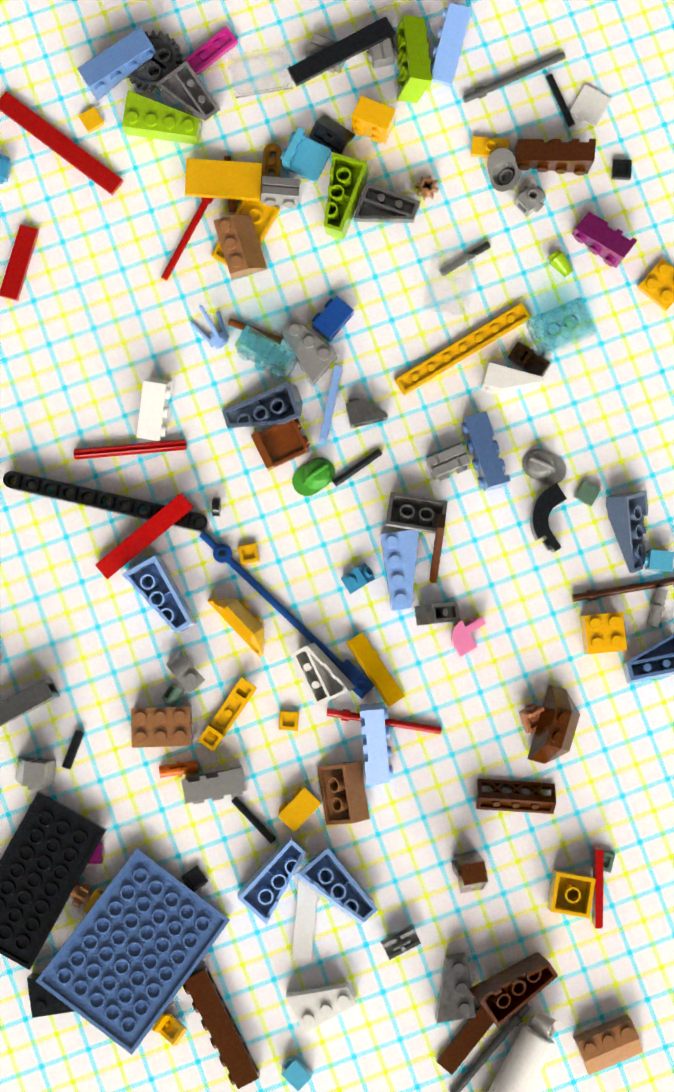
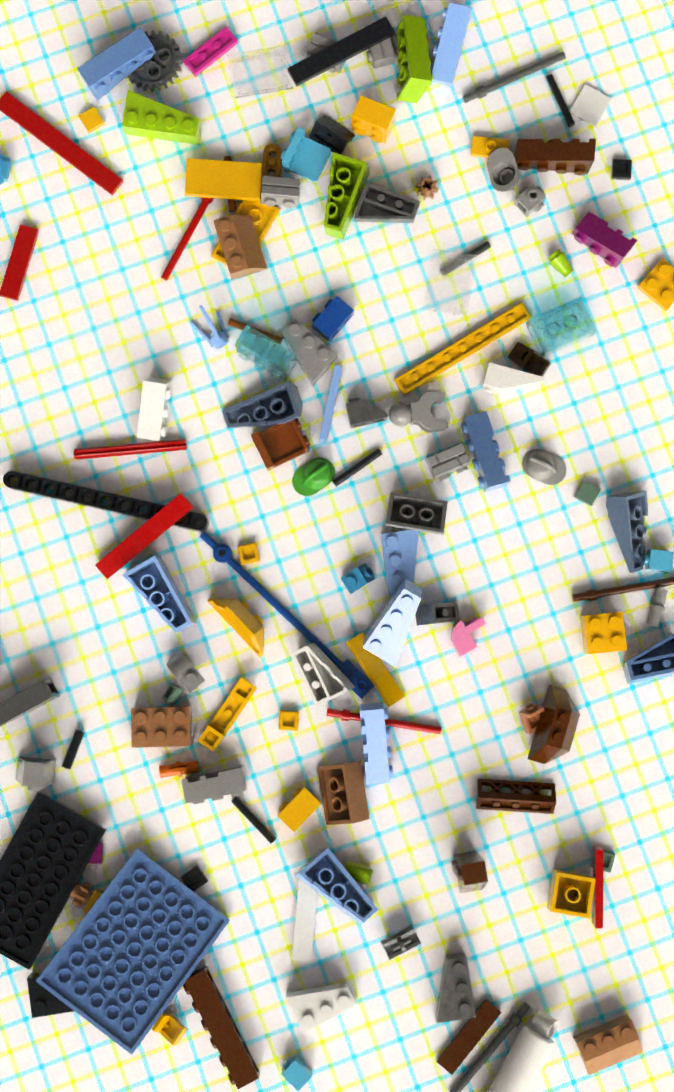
flat silver wedge [156,61,220,121] -> none
black tile [212,497,221,517] -> none
light blue wedge [237,835,306,925] -> none
reddish brown tile [429,514,446,583] -> none
reddish brown wedge [469,952,558,1027] -> none
black arch [530,483,567,553] -> none
none -> lime cone [344,861,374,885]
none -> wedge [362,579,422,667]
none -> light grey piece [389,392,449,433]

